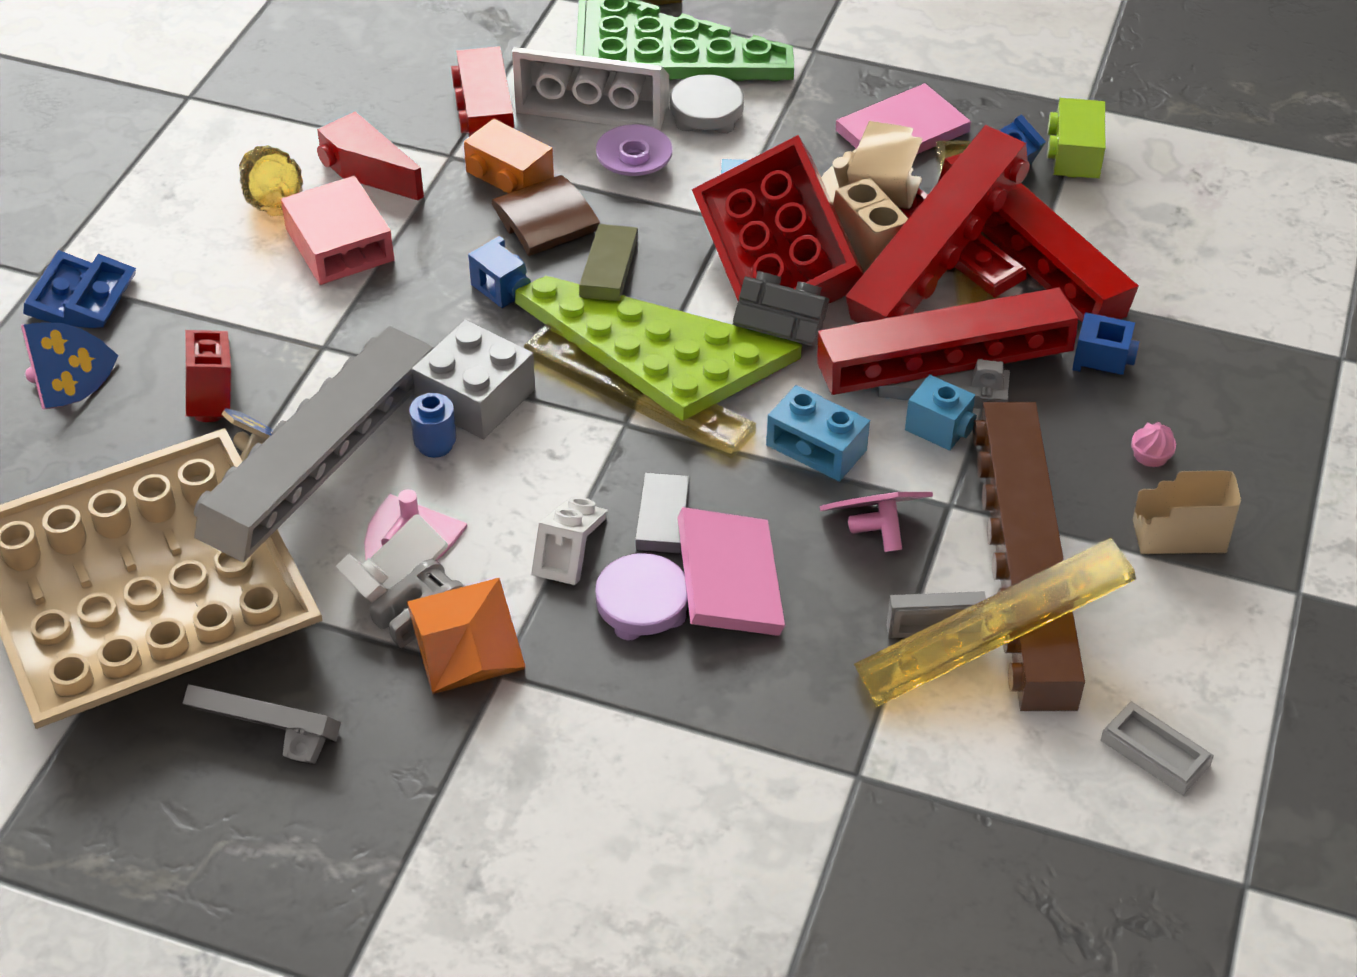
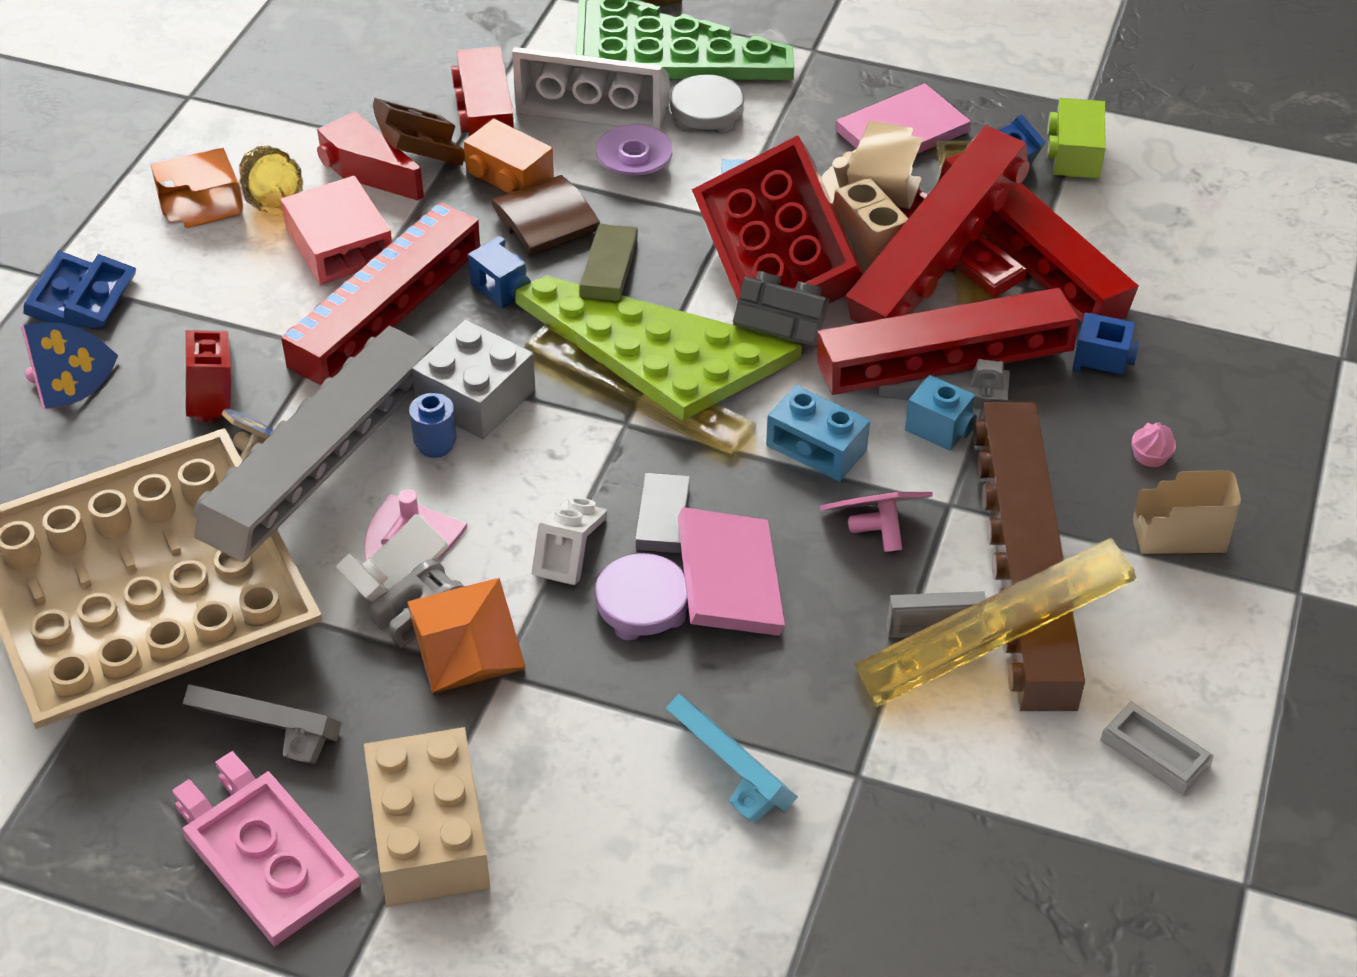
none -> piece [150,147,243,228]
none -> bright pink tile [172,751,361,947]
none -> brick [281,202,481,385]
none -> tan brick [364,727,490,907]
none -> reddish brown slope [373,98,465,166]
none -> medium azure hinge [666,693,798,823]

